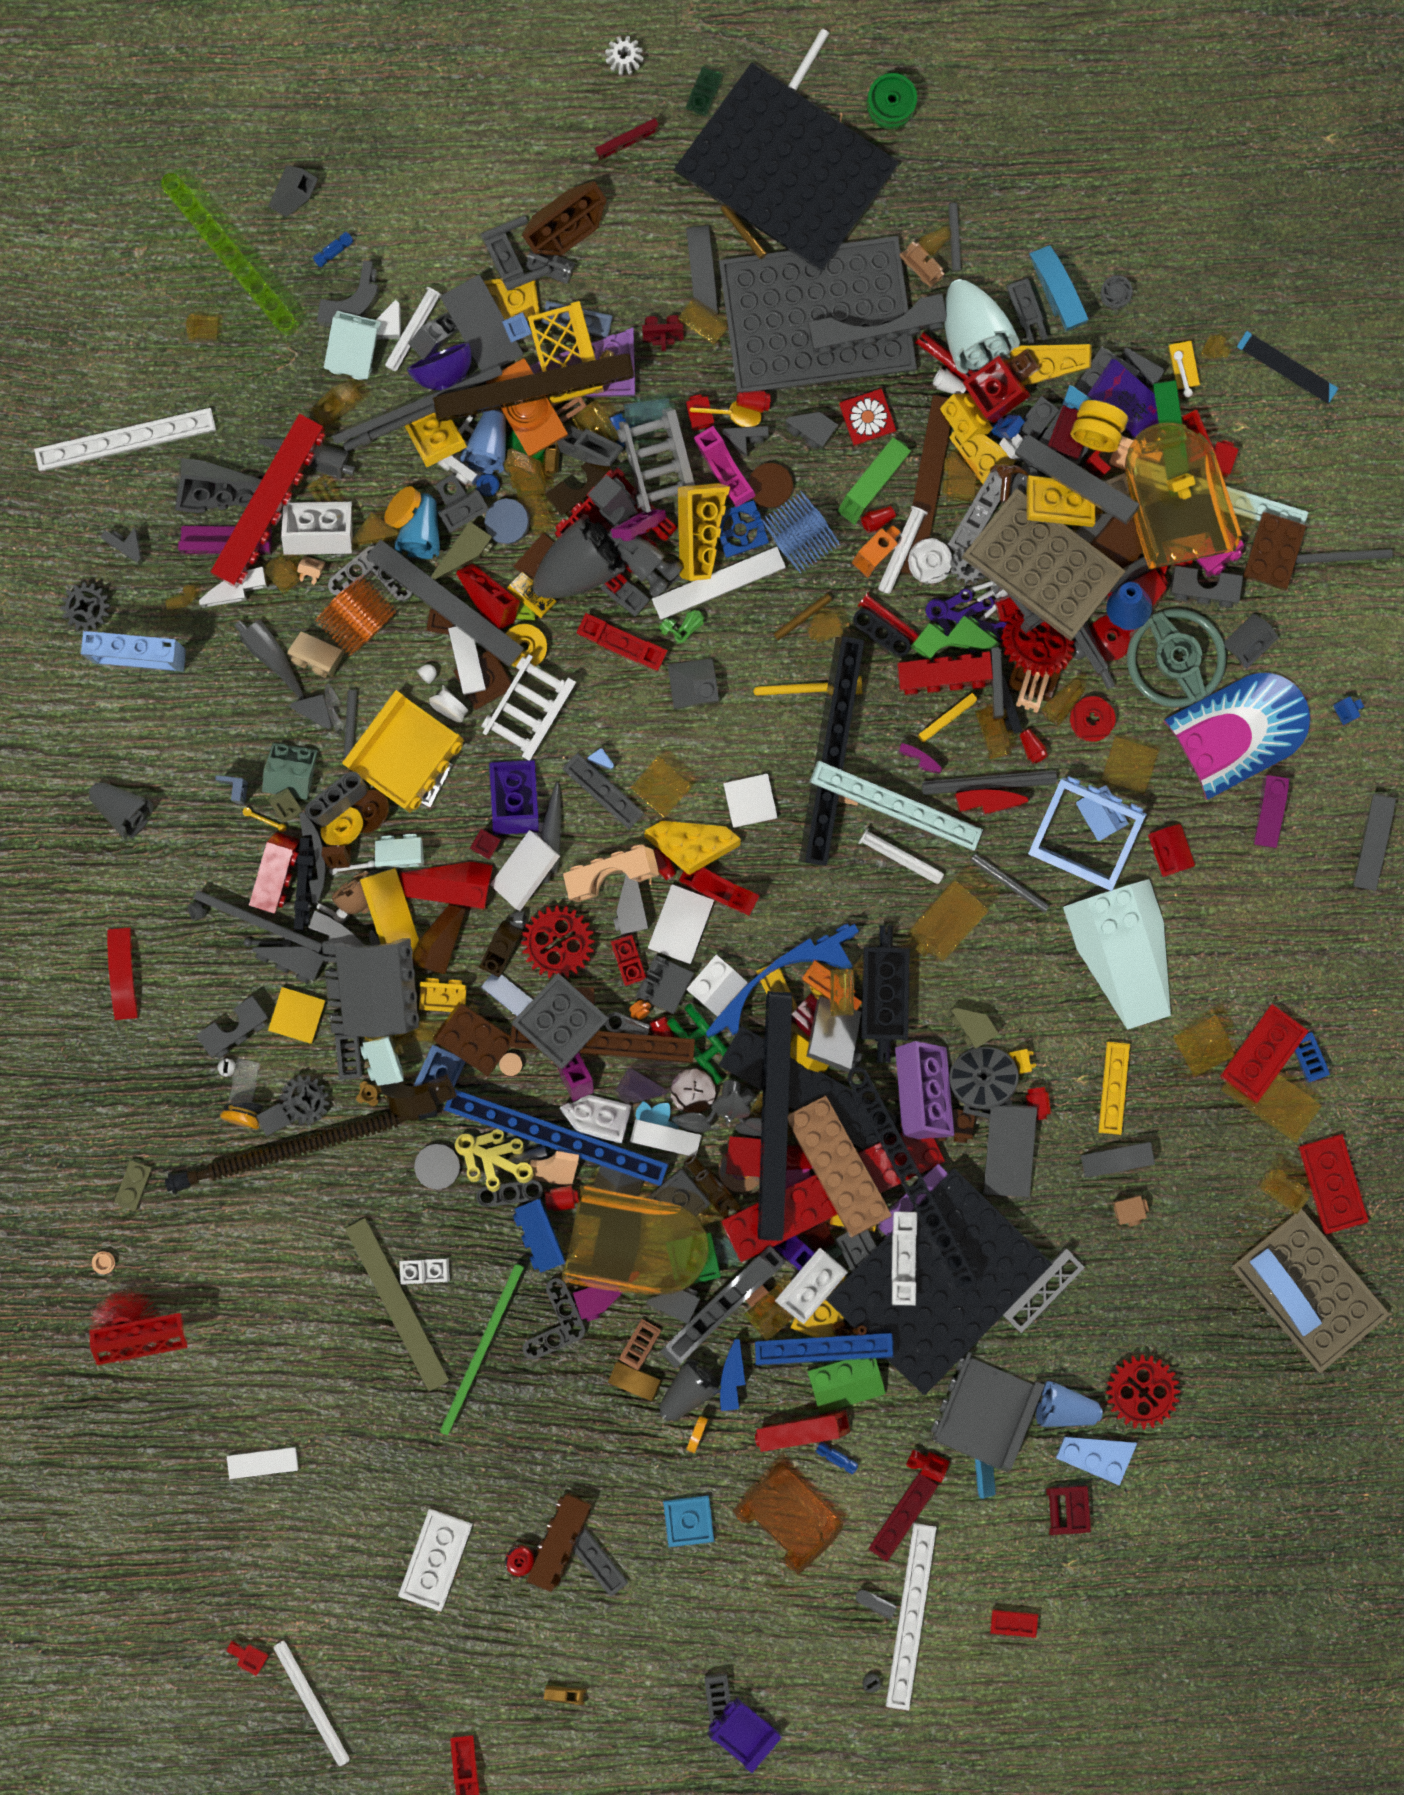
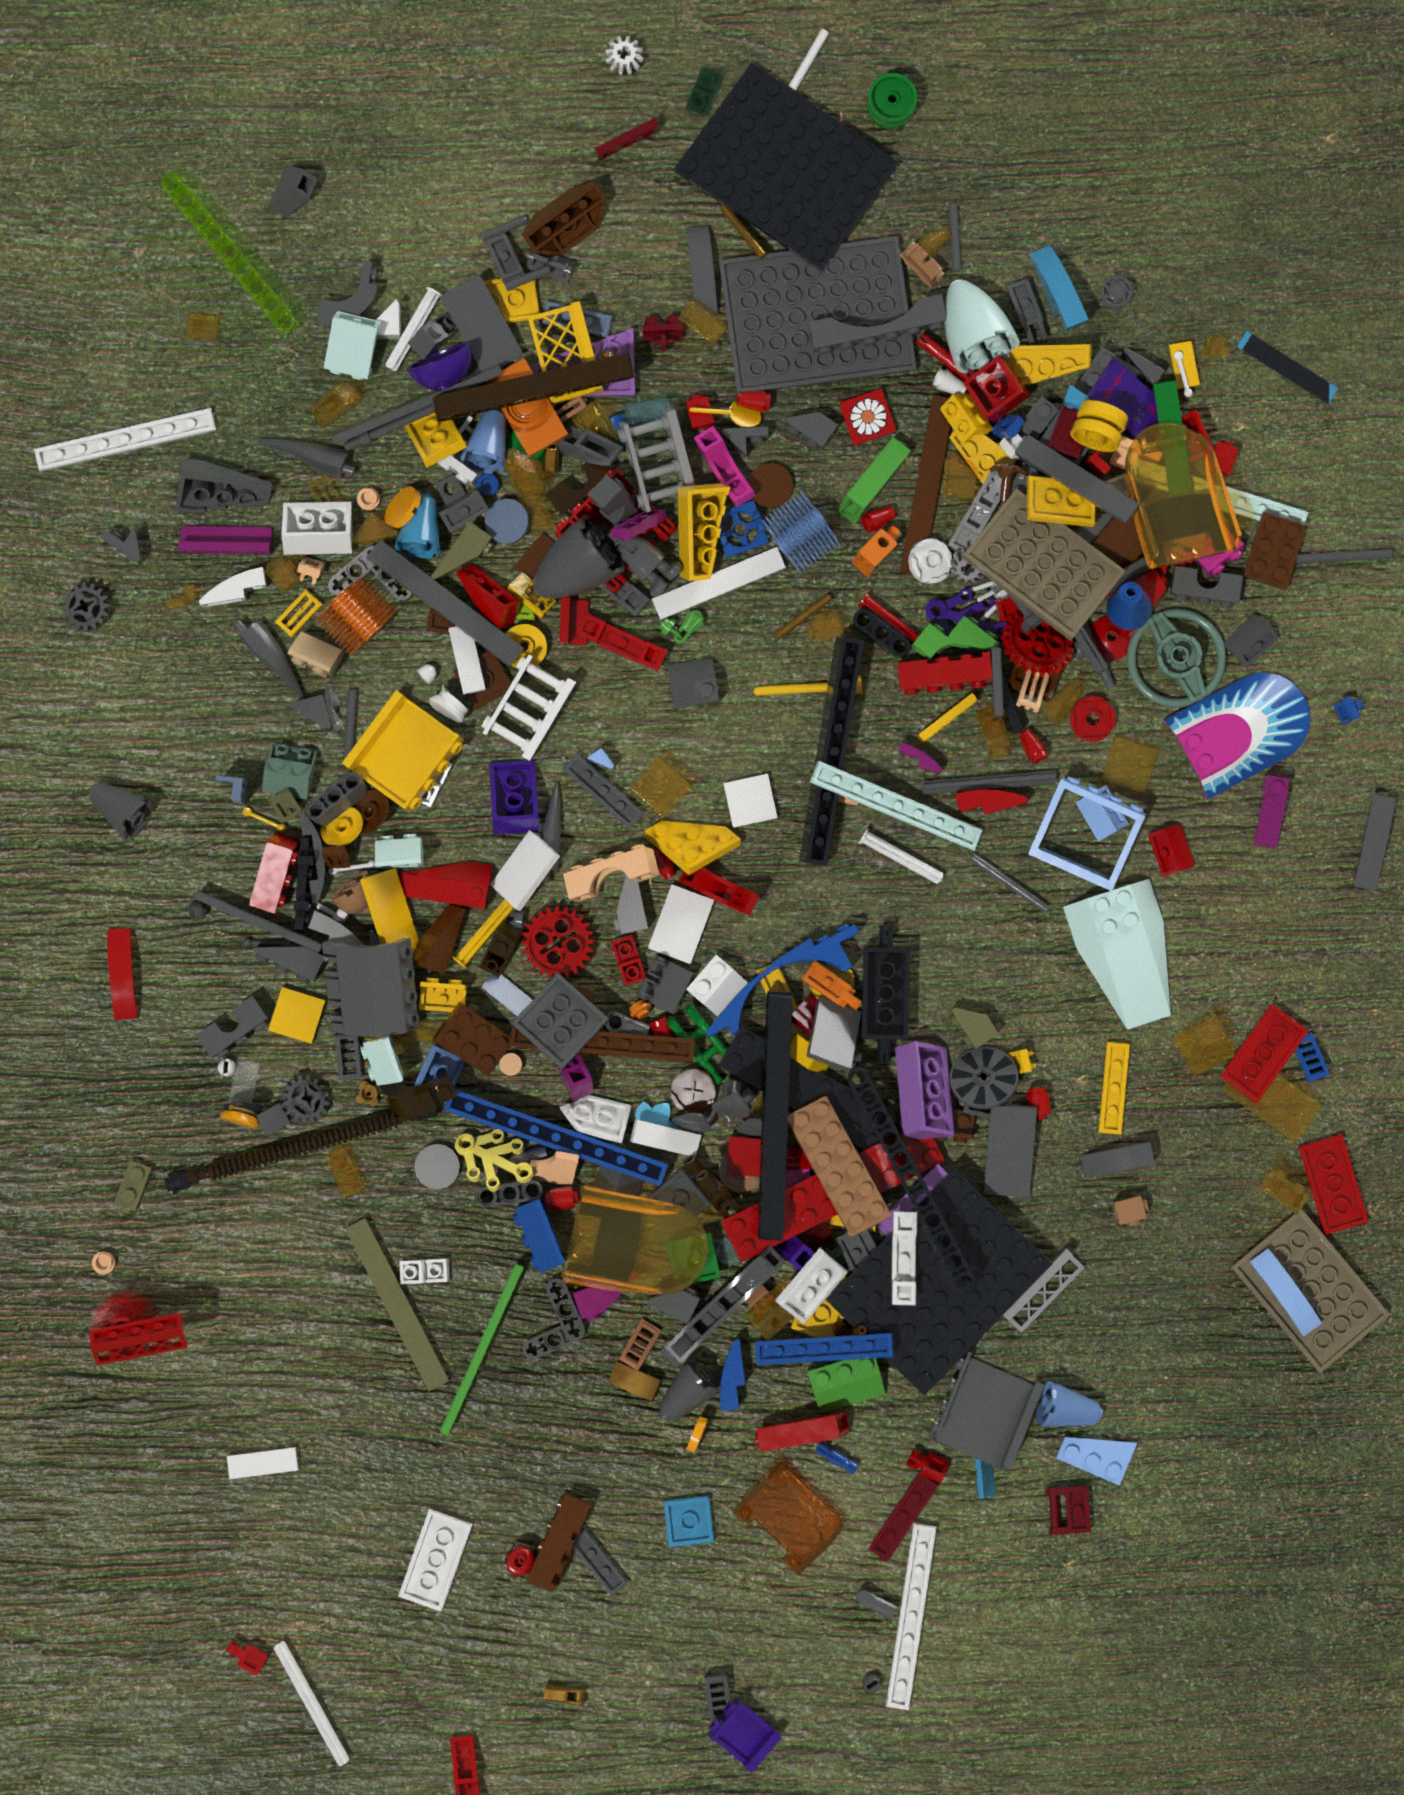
light blue window [81,631,186,672] -> none
red brick [210,413,326,588] -> none
blue axle [313,232,353,267] -> none
dark red panel [470,829,502,860] -> none
medium blue tile [501,312,532,343] -> none
clear purple slope [615,1067,668,1104] -> none
clear yellow plate [830,969,854,1017] -> none
white axle [878,506,928,594] -> none
clear yellow torso [907,880,989,963] -> none
red plate [990,1609,1038,1638] -> none
reddish brown tile [1008,349,1040,382] -> none
red gear [1105,1354,1180,1430] -> none
yellow tile [1166,473,1195,500] -> none
none -> yellow tile [275,589,323,638]
none -> clear yellow slope [324,1146,366,1199]
none -> light nougat plate [357,487,380,510]
none -> yellow axle [452,899,514,969]
none -> red panel [559,597,589,646]

